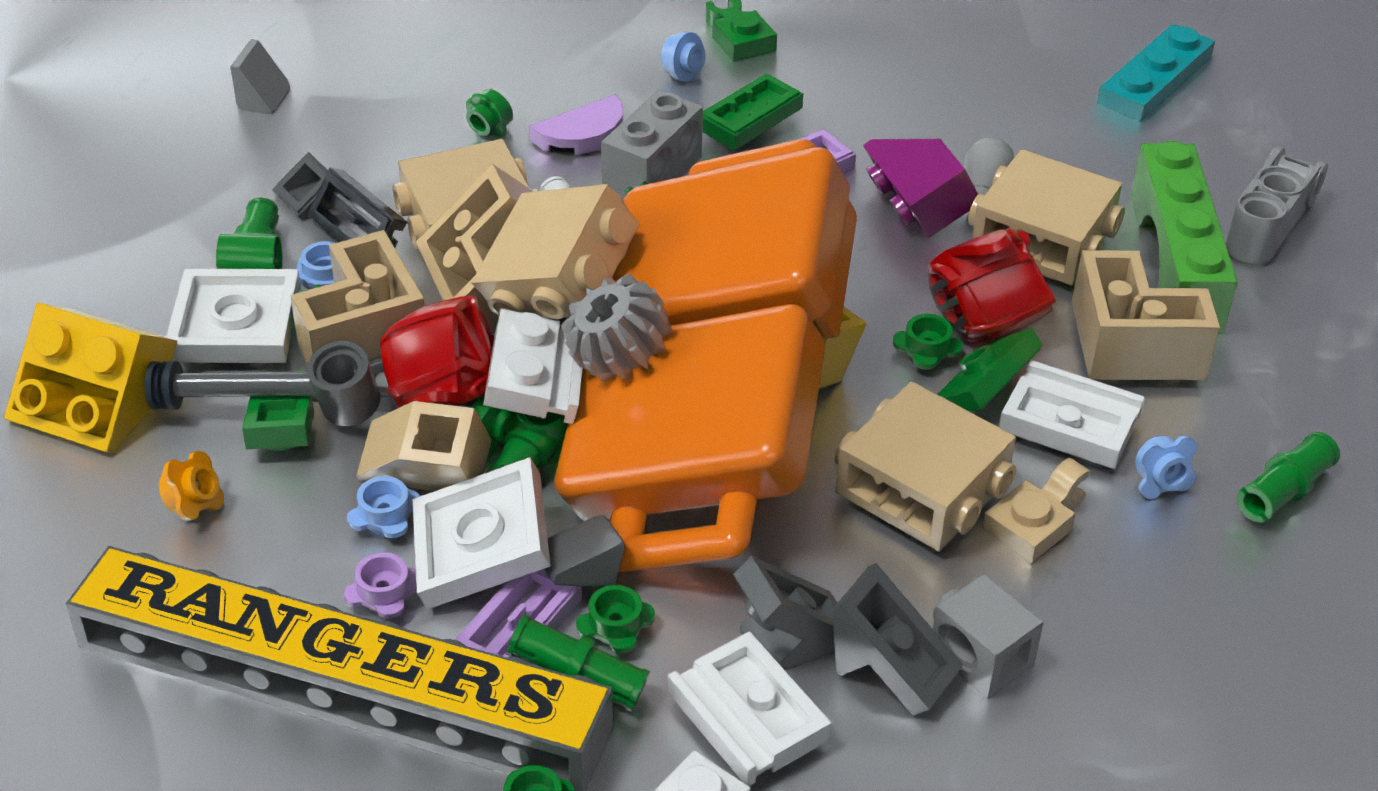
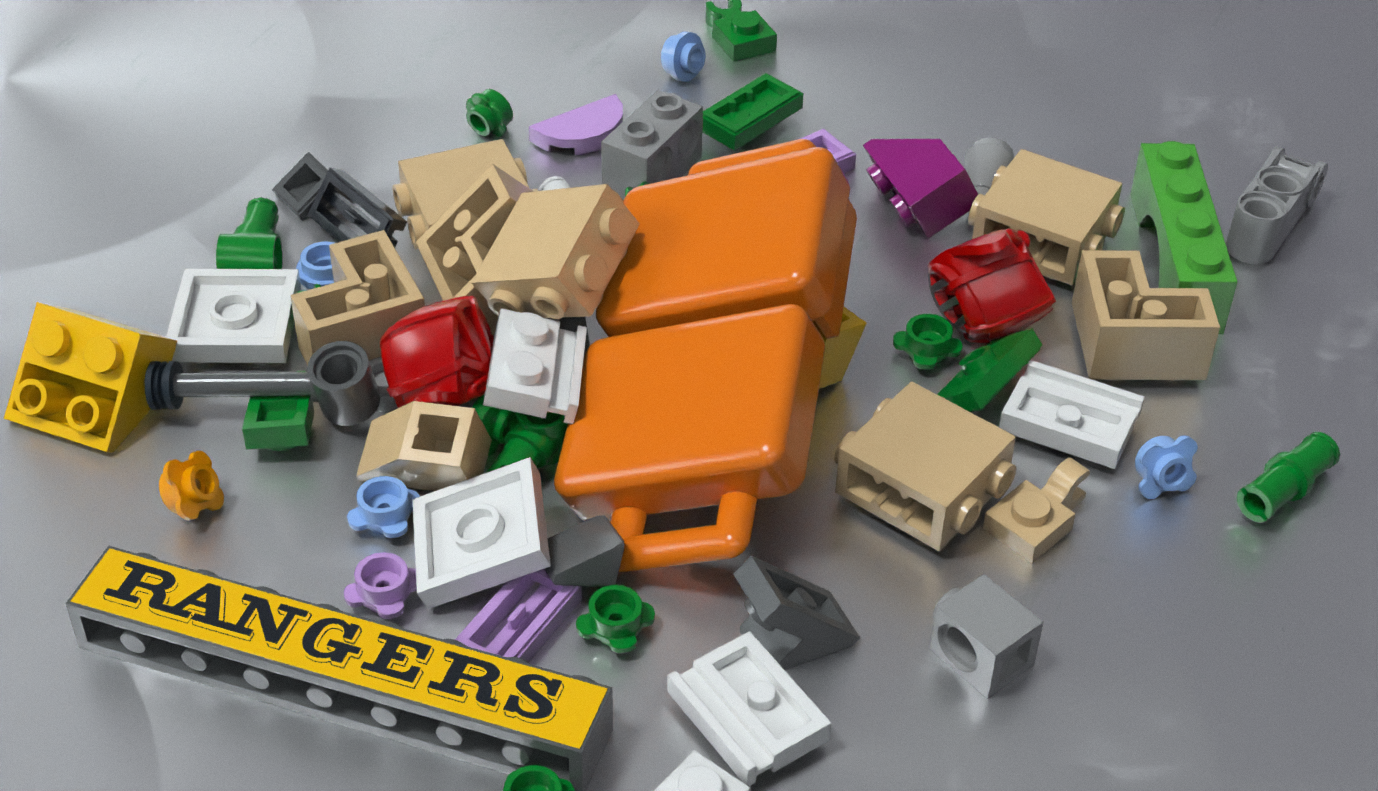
light grey slope [230,39,290,114] -> none
green pin [506,614,650,712] -> none
light grey gear [561,274,673,382] -> none
dark grey slope [832,563,963,716] -> none
teal plate [1097,24,1215,122] -> none

